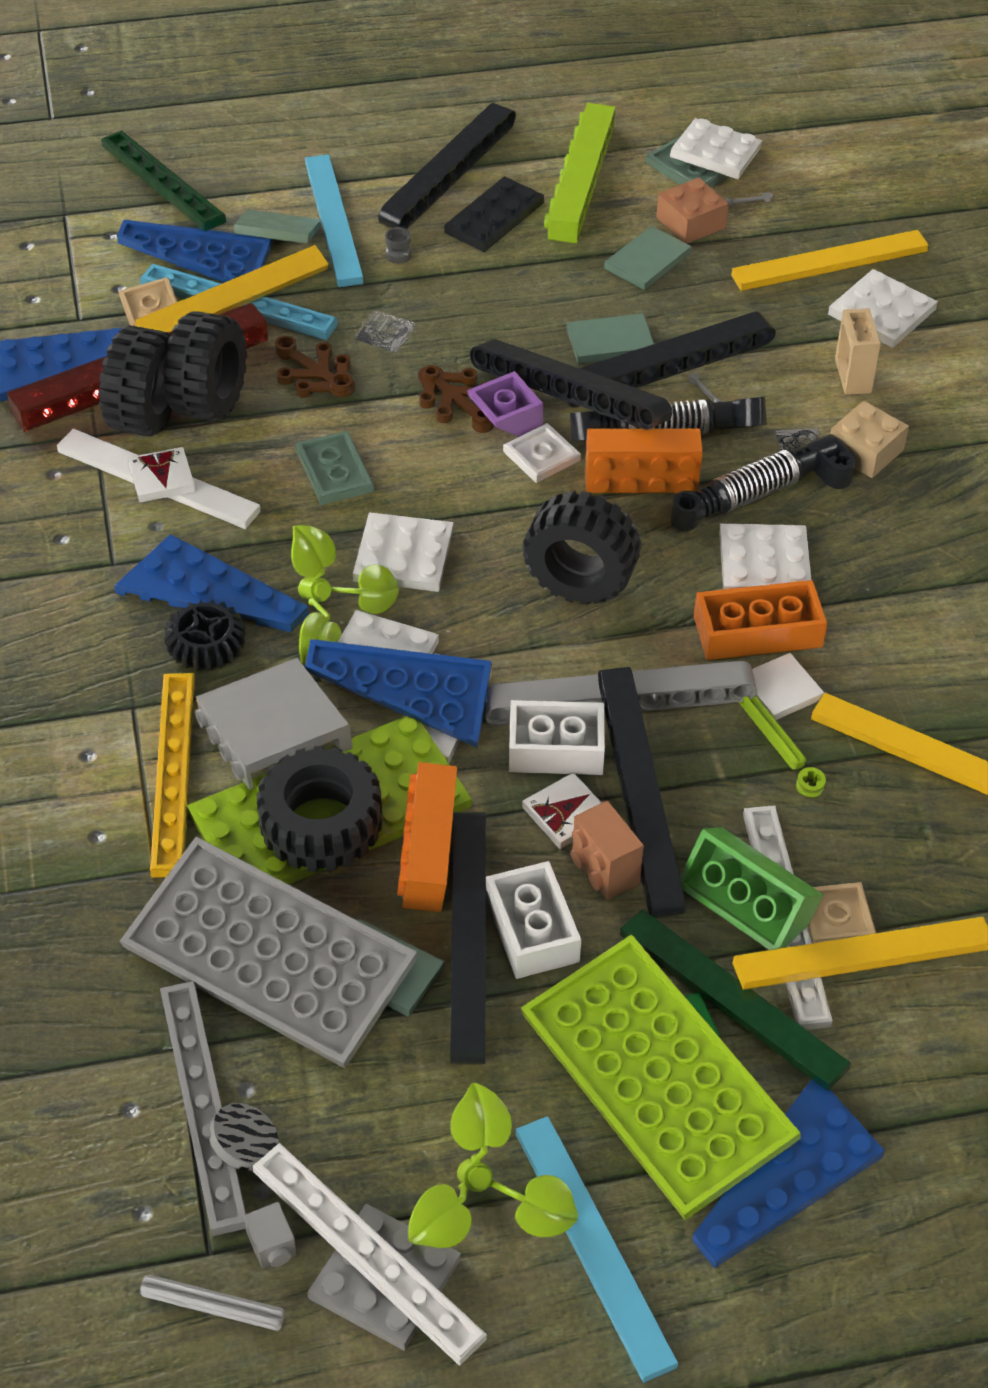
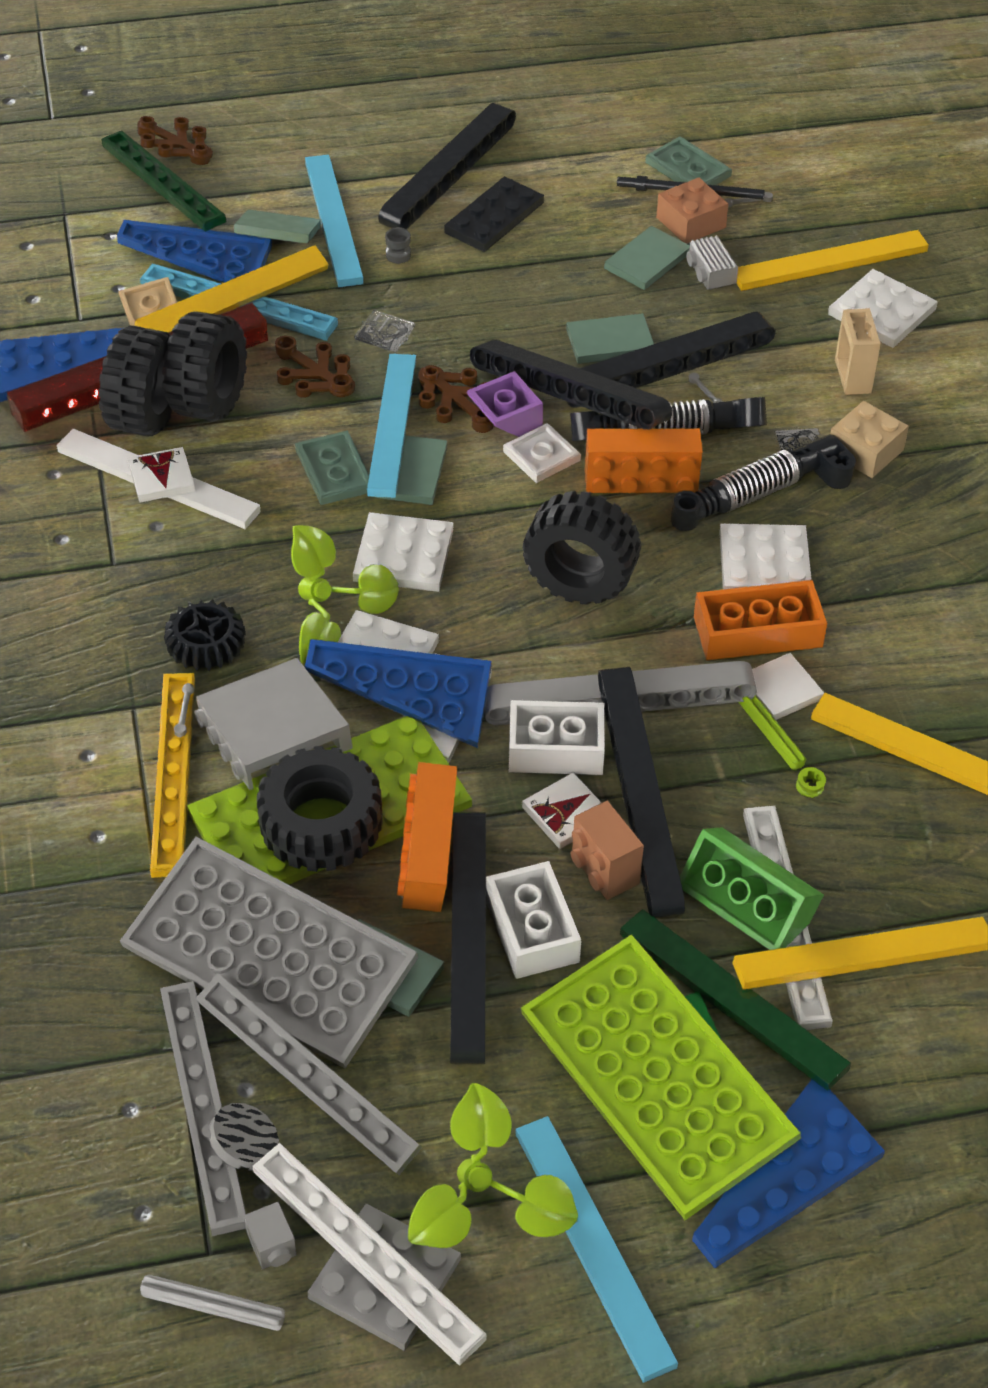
blue wing [114,534,309,632] -> none
lime brick [544,102,616,243] -> none
white plate [670,118,762,179] -> none
tan tile [807,882,876,943] -> none
none -> reddish brown plant [137,116,213,165]
none -> light grey hinge [174,683,194,737]
none -> light grey plate [195,973,422,1175]
none -> medium azure tile [367,354,416,498]
none -> sand green tile [377,435,447,505]
none -> black bar [617,176,765,200]
none -> light grey brick [686,235,738,290]

